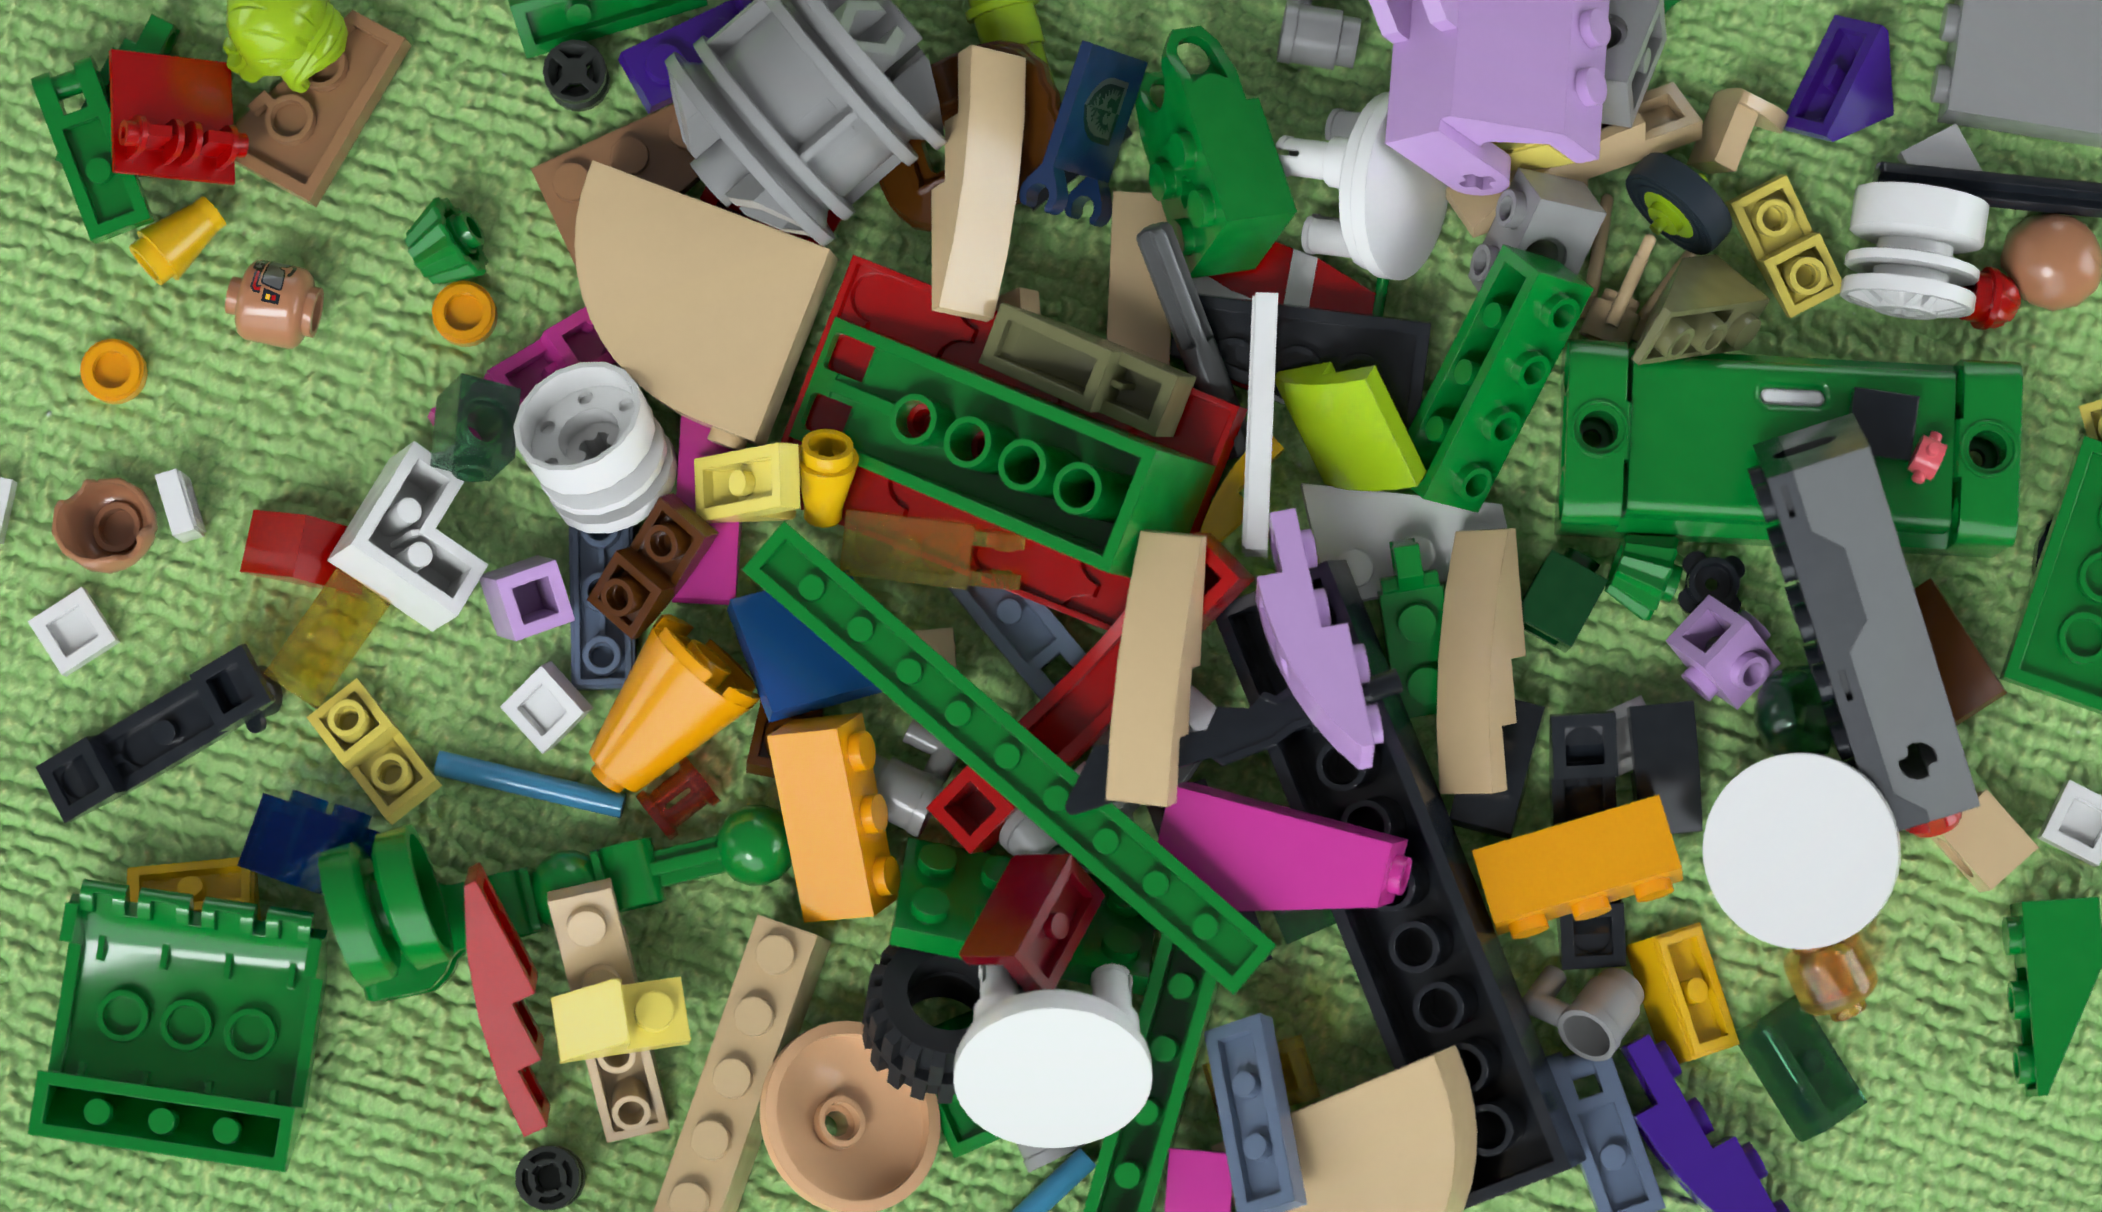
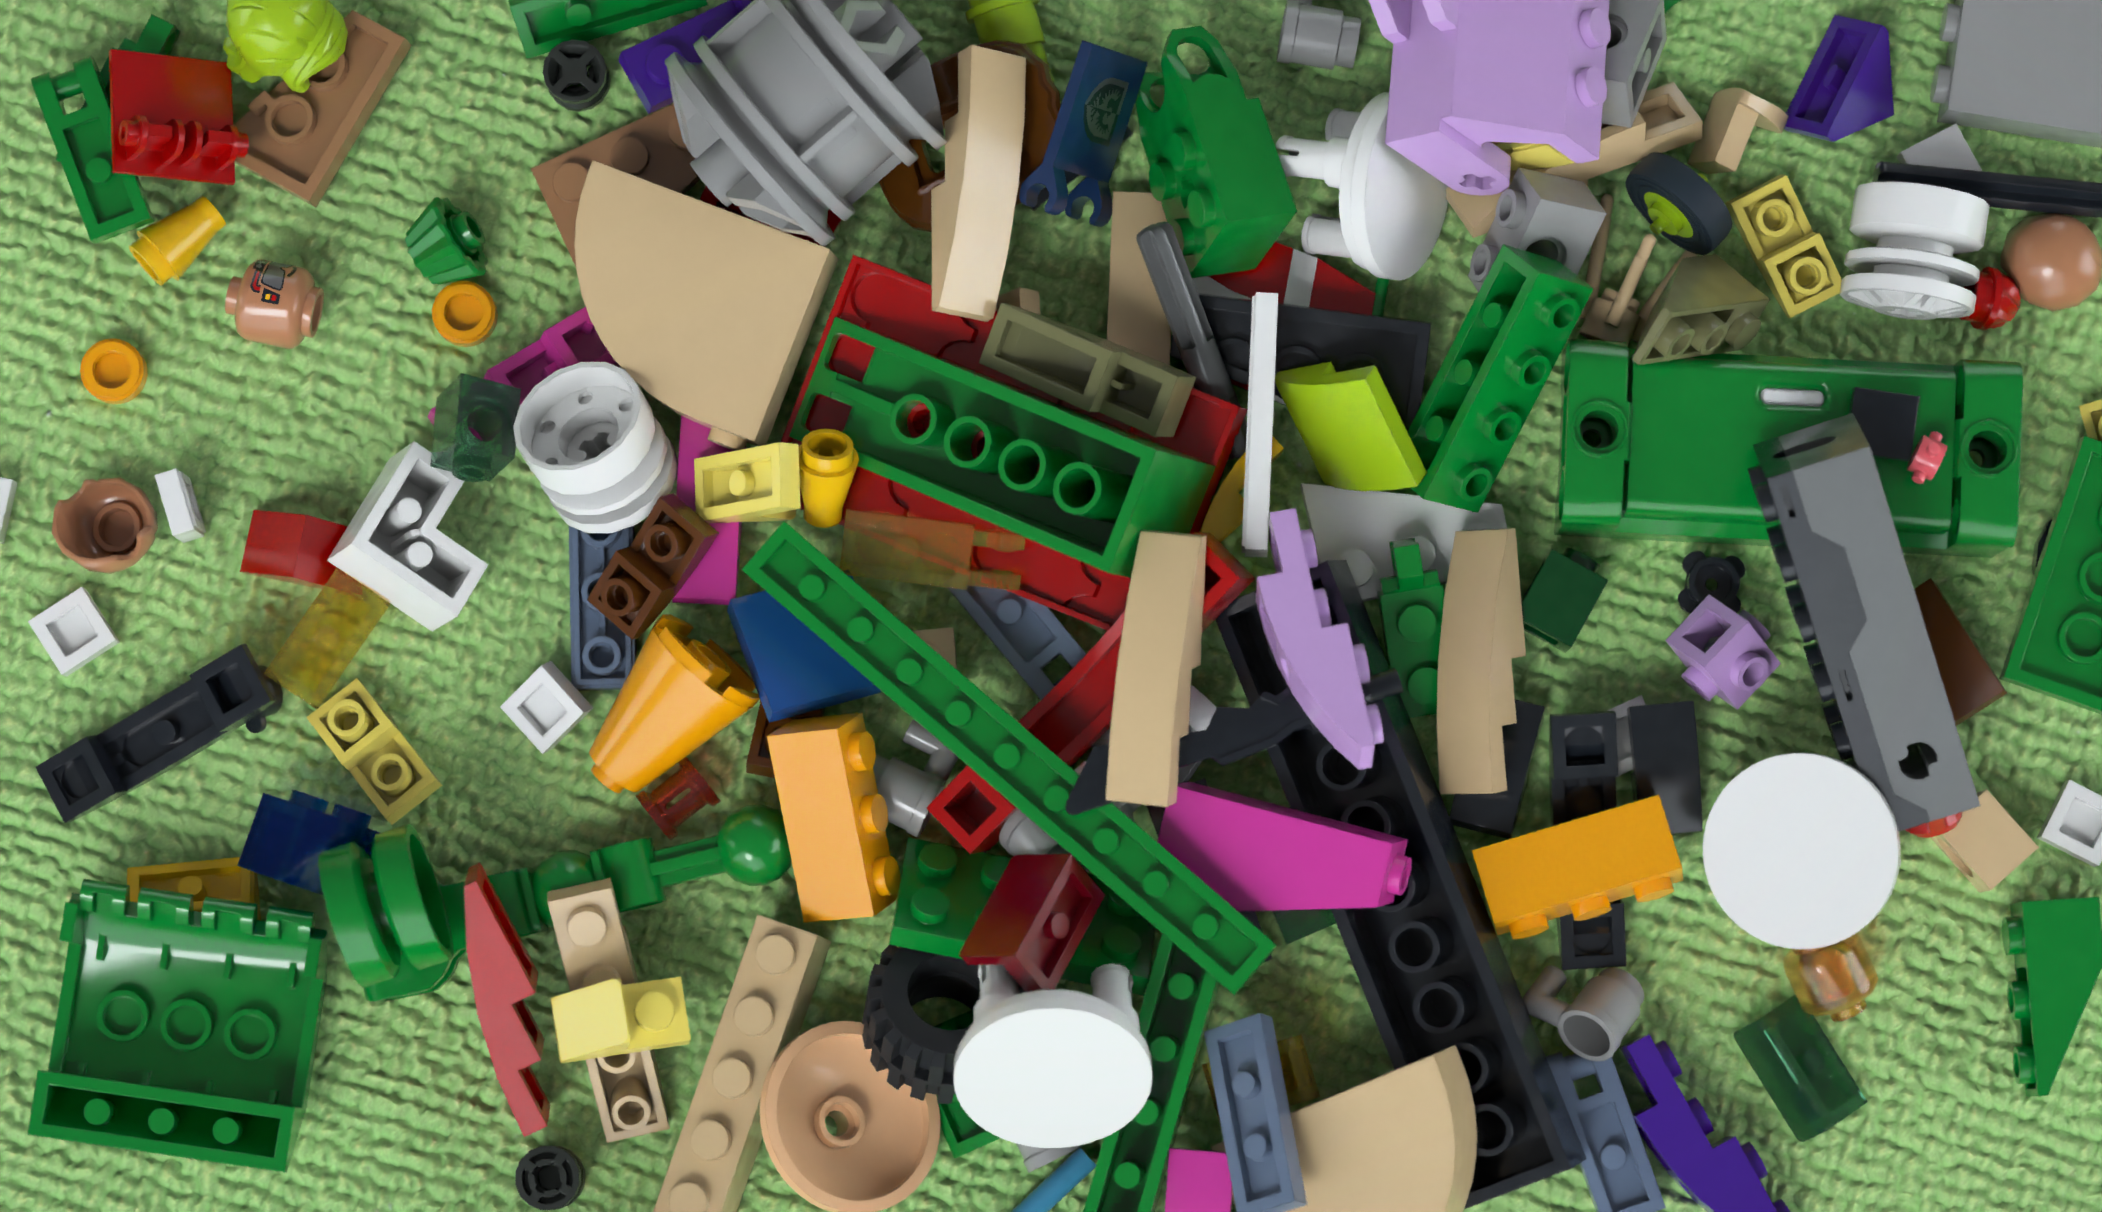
dark azure bar [434,750,627,818] -> none
lavender brick [480,555,575,641] -> none
green piece [1604,535,1683,621] -> none
yellow slope [1626,922,1740,1064] -> none
clear green hair [1754,665,1833,756] -> none

